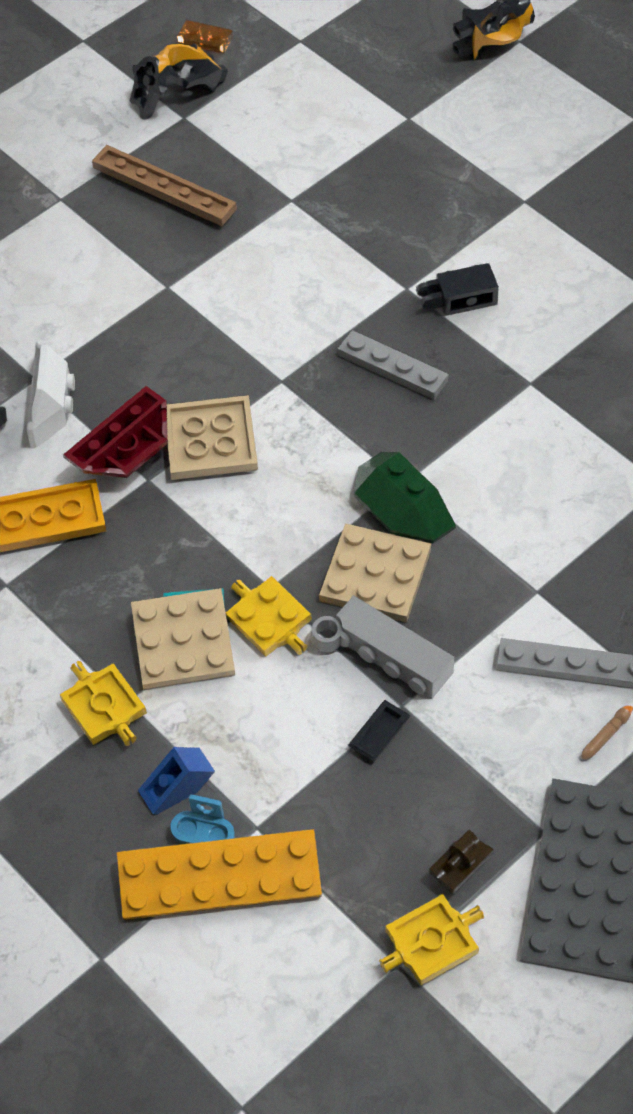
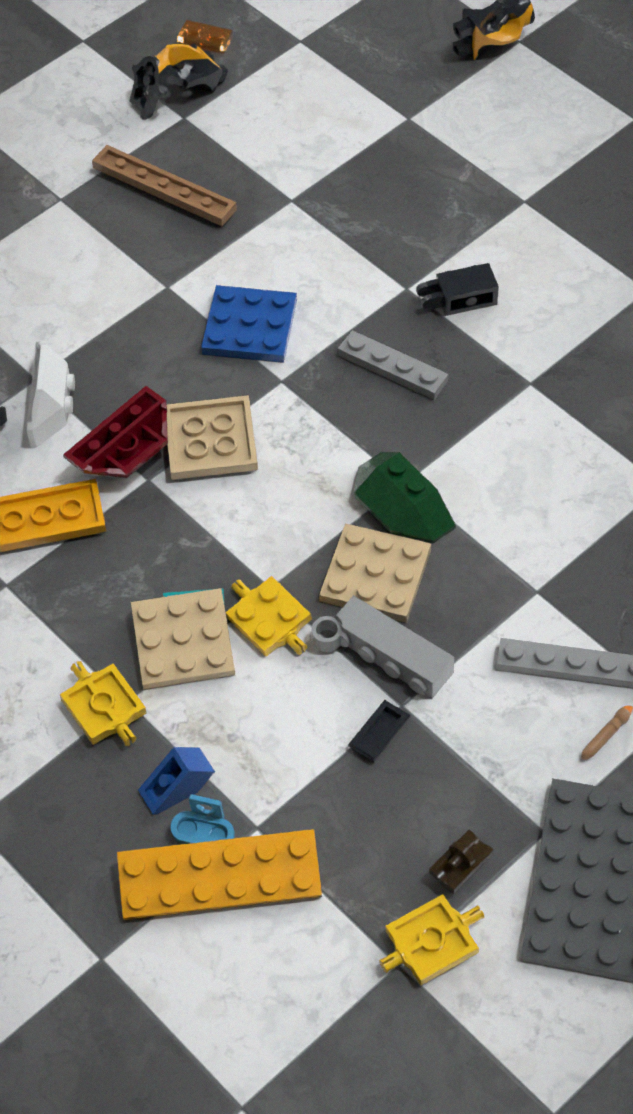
none -> blue plate [201,285,297,363]

